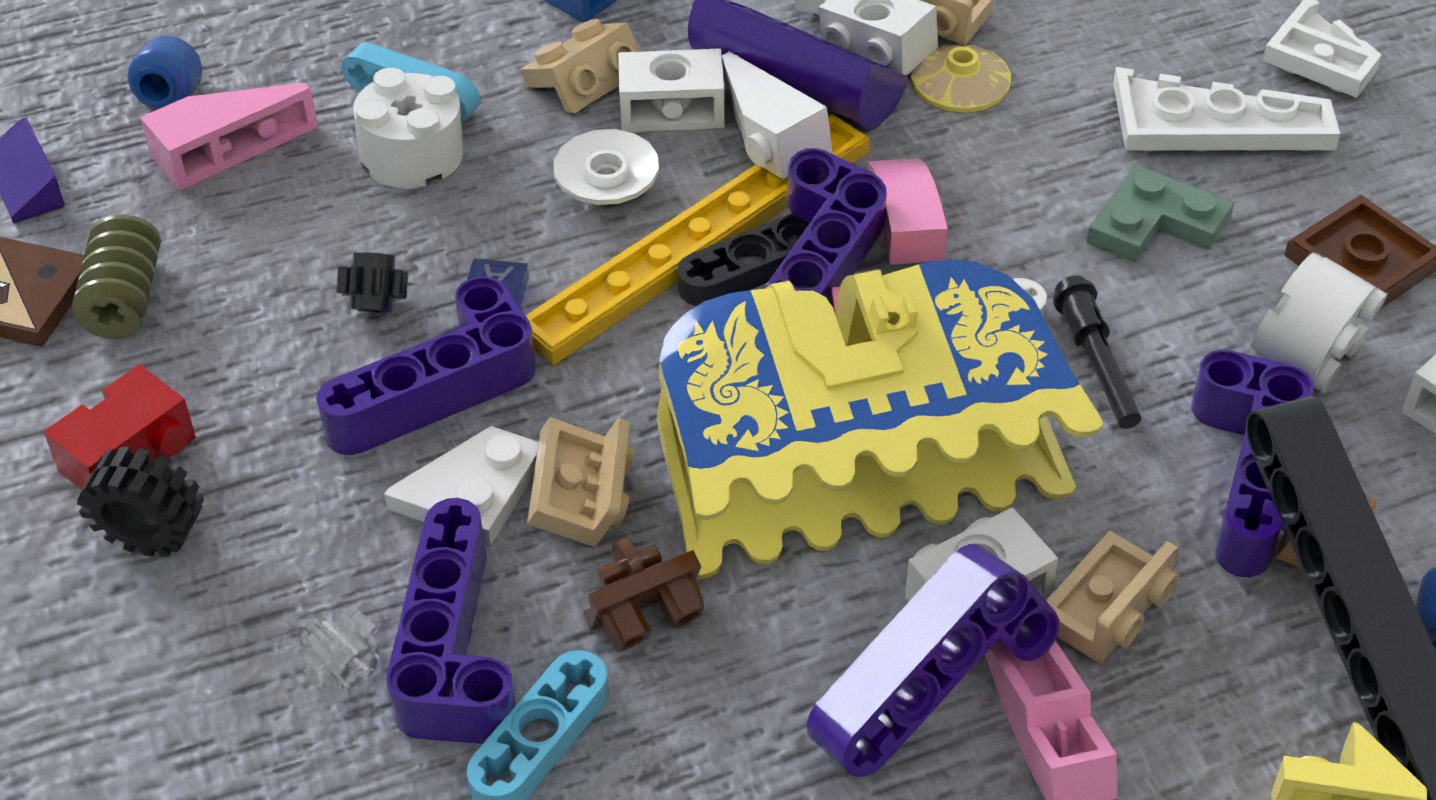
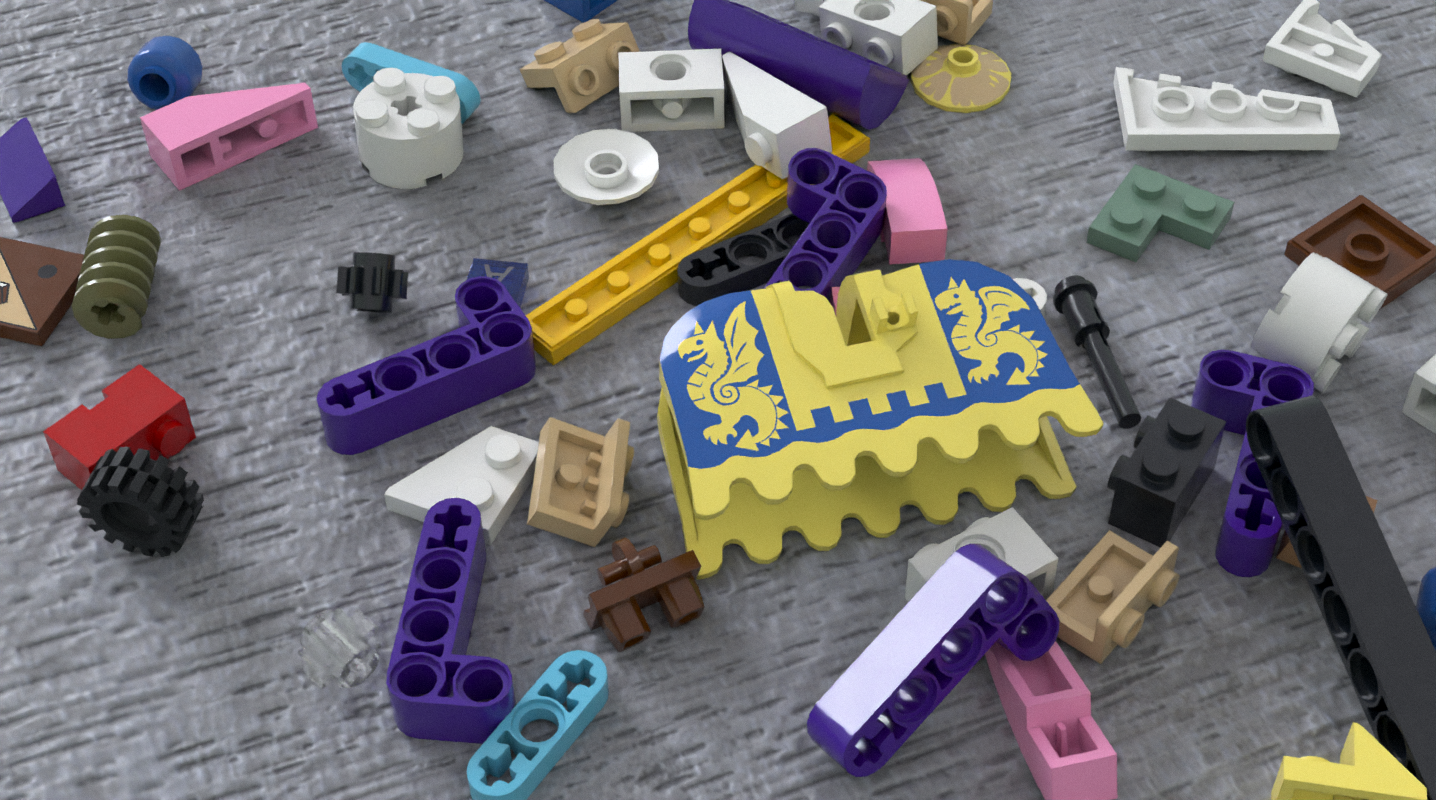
none -> black brick [1107,398,1226,548]

